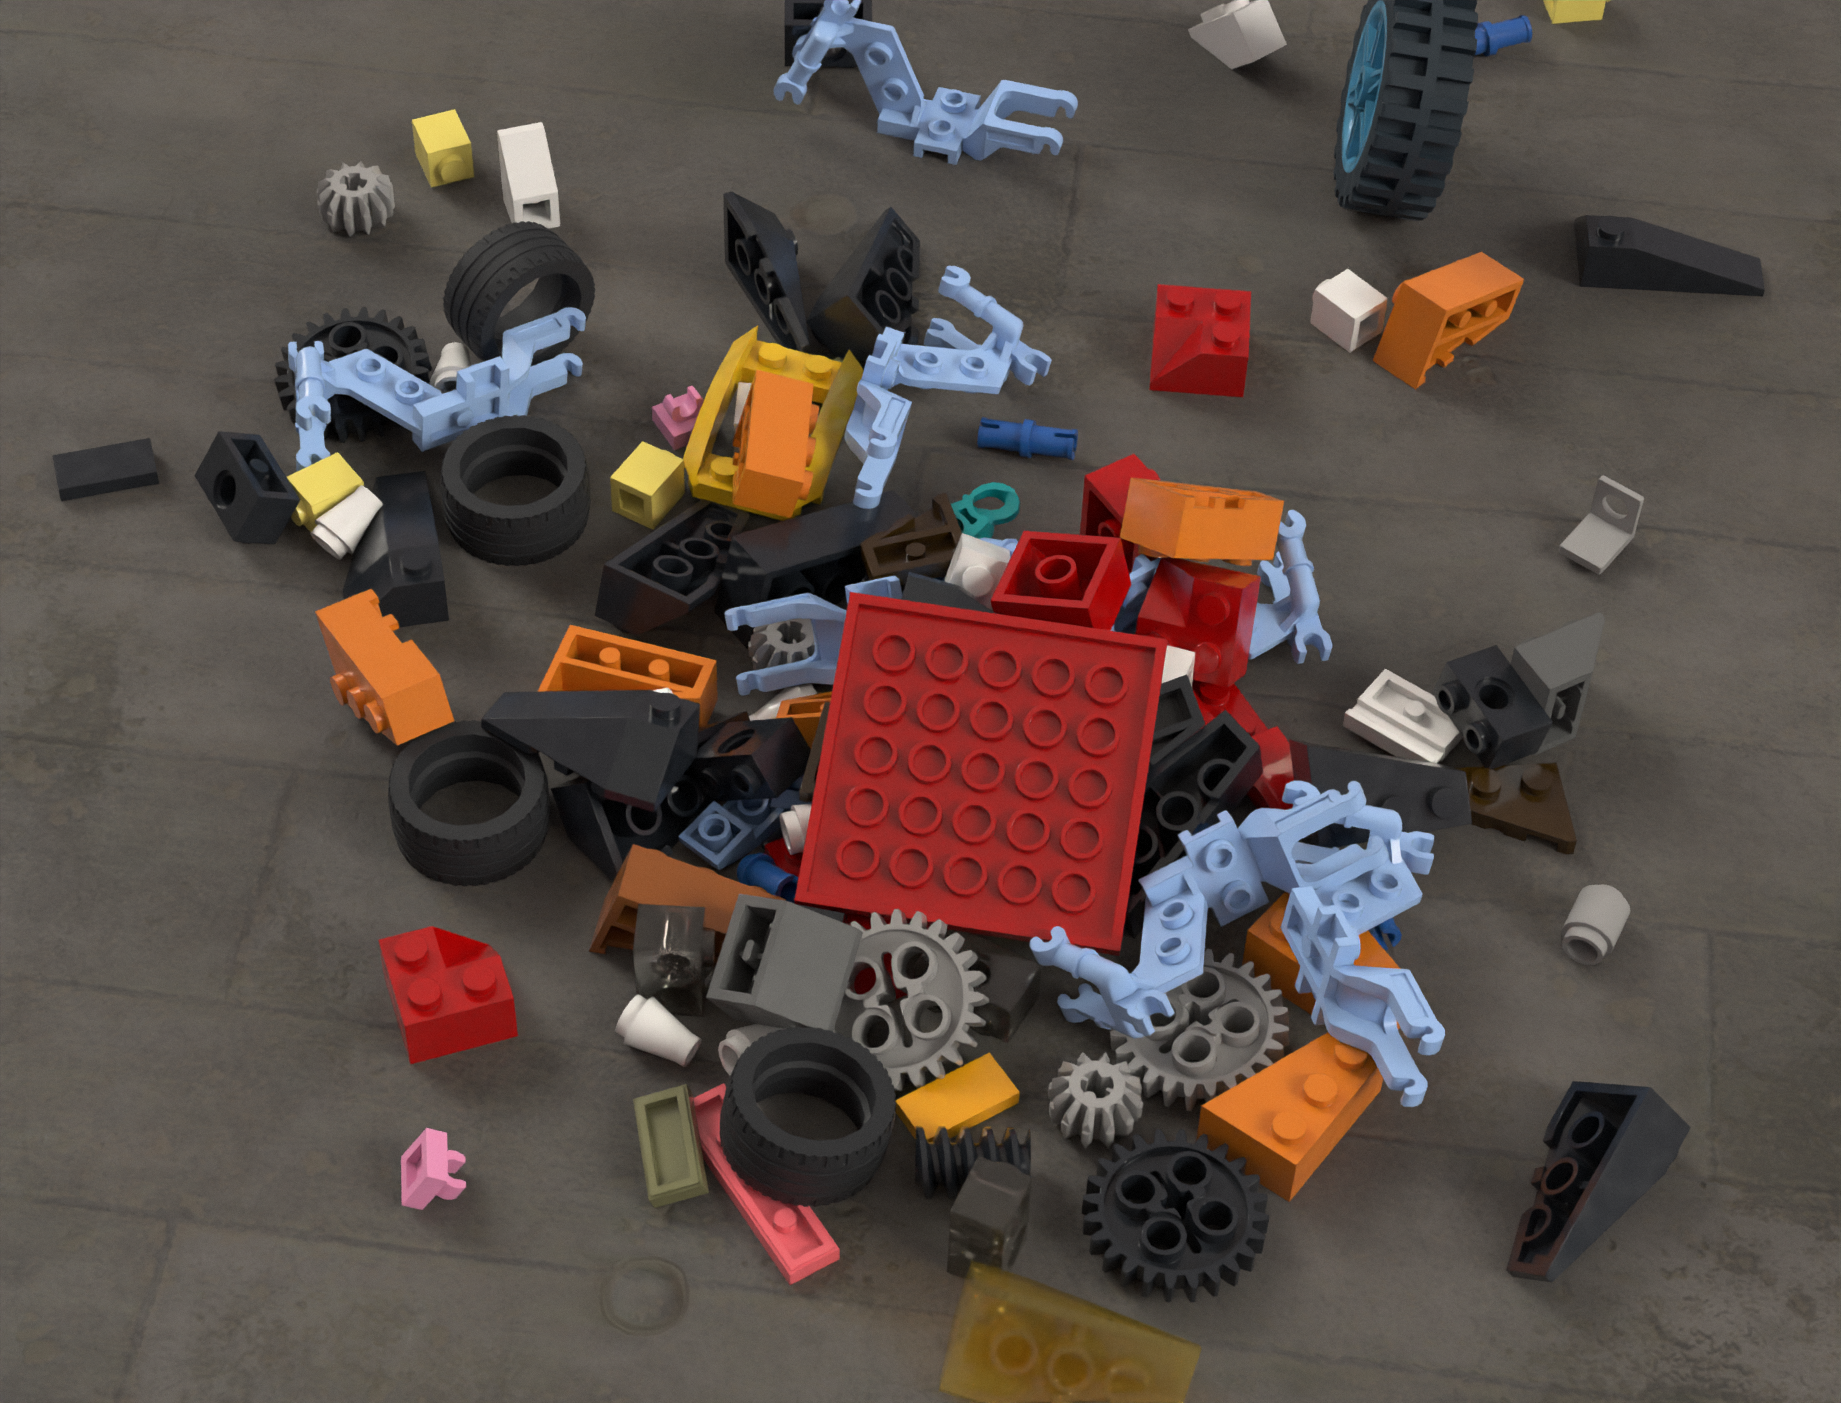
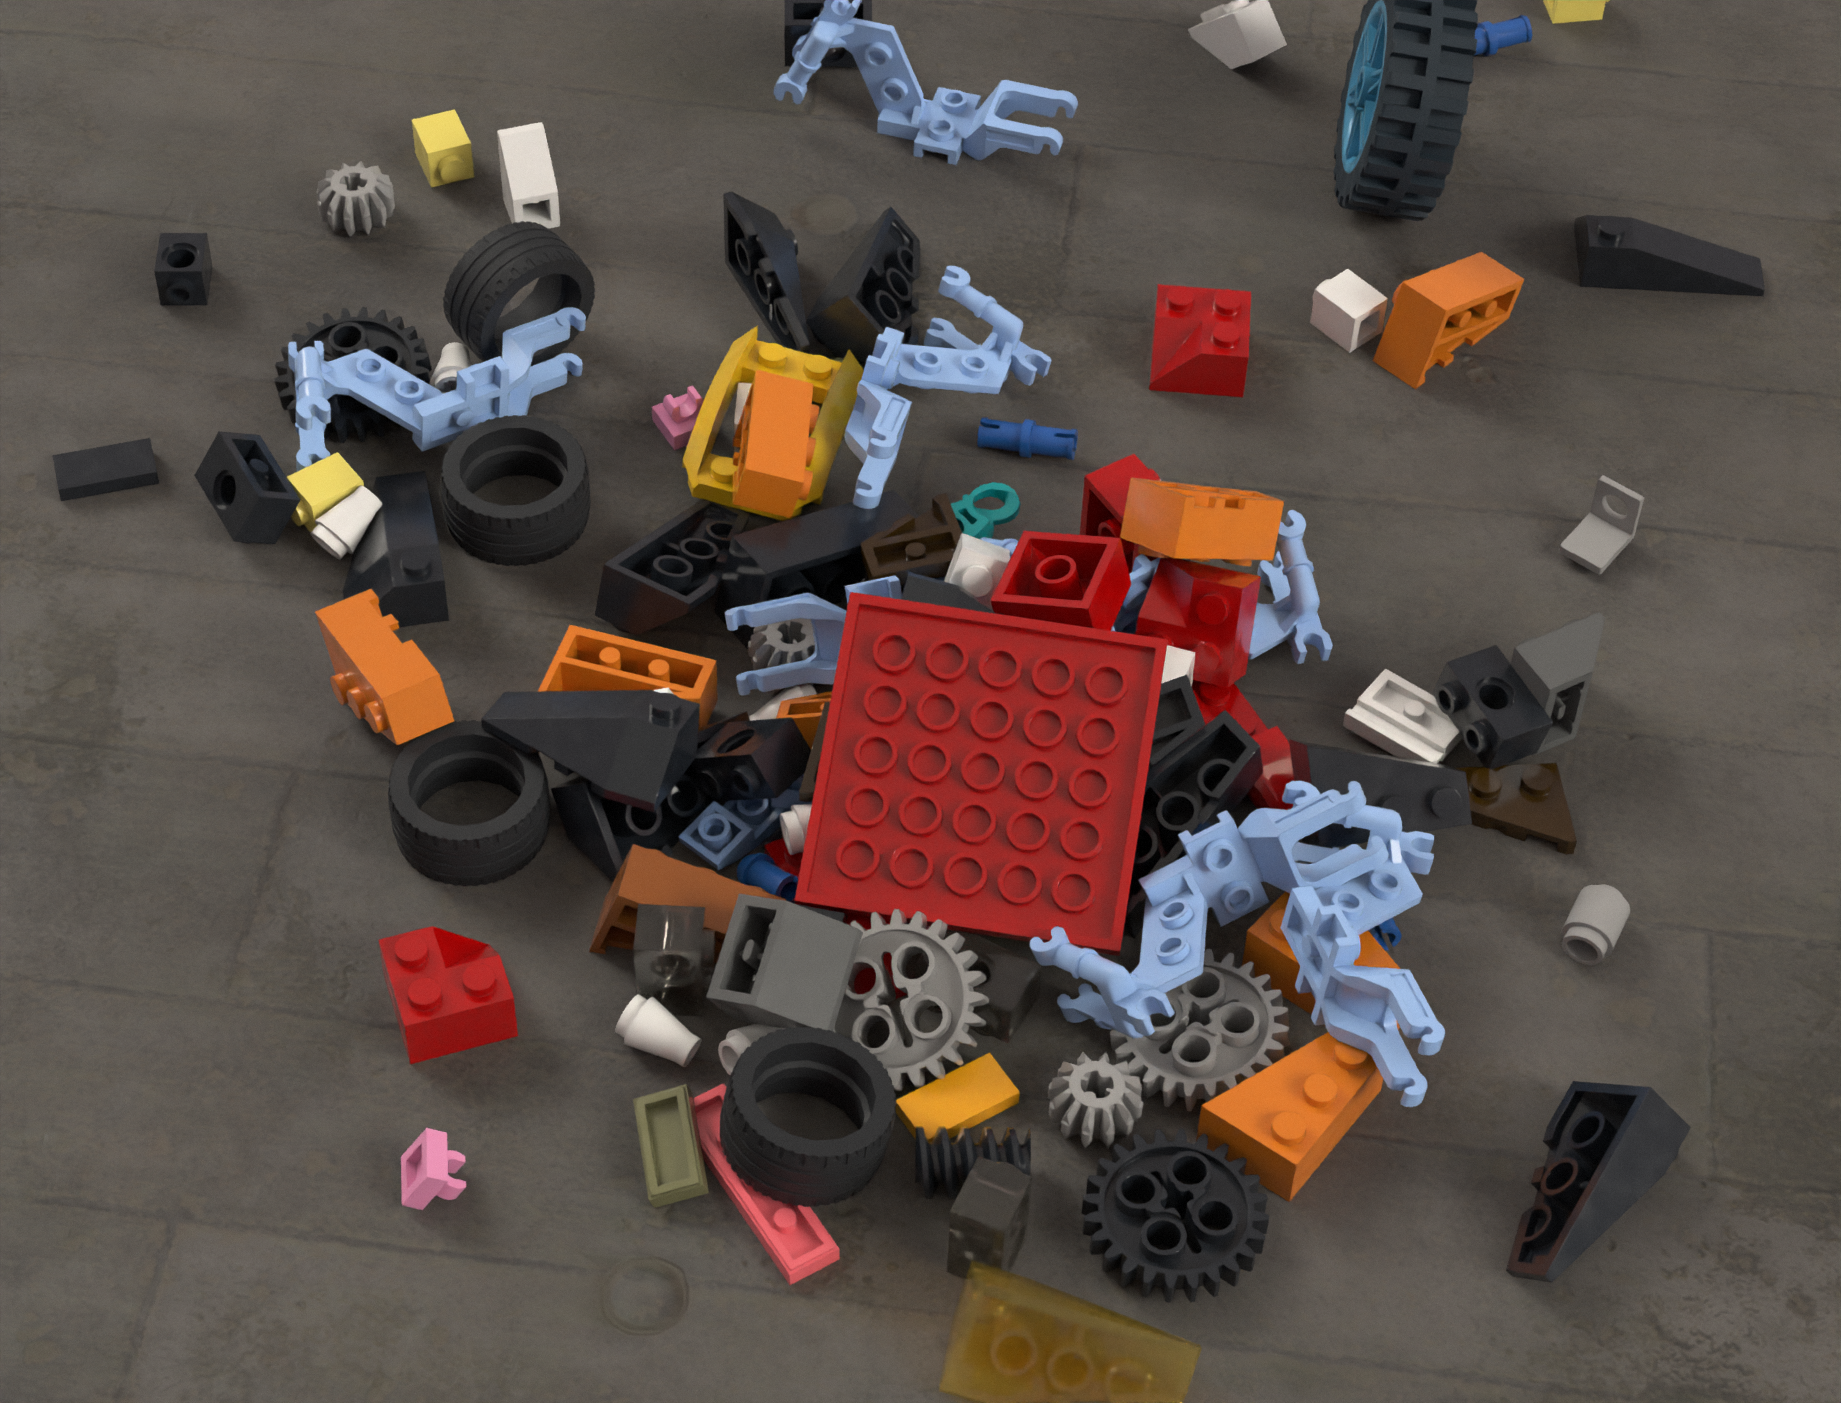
light yellow brick [610,441,685,530] -> none
none -> black brick [154,233,213,306]

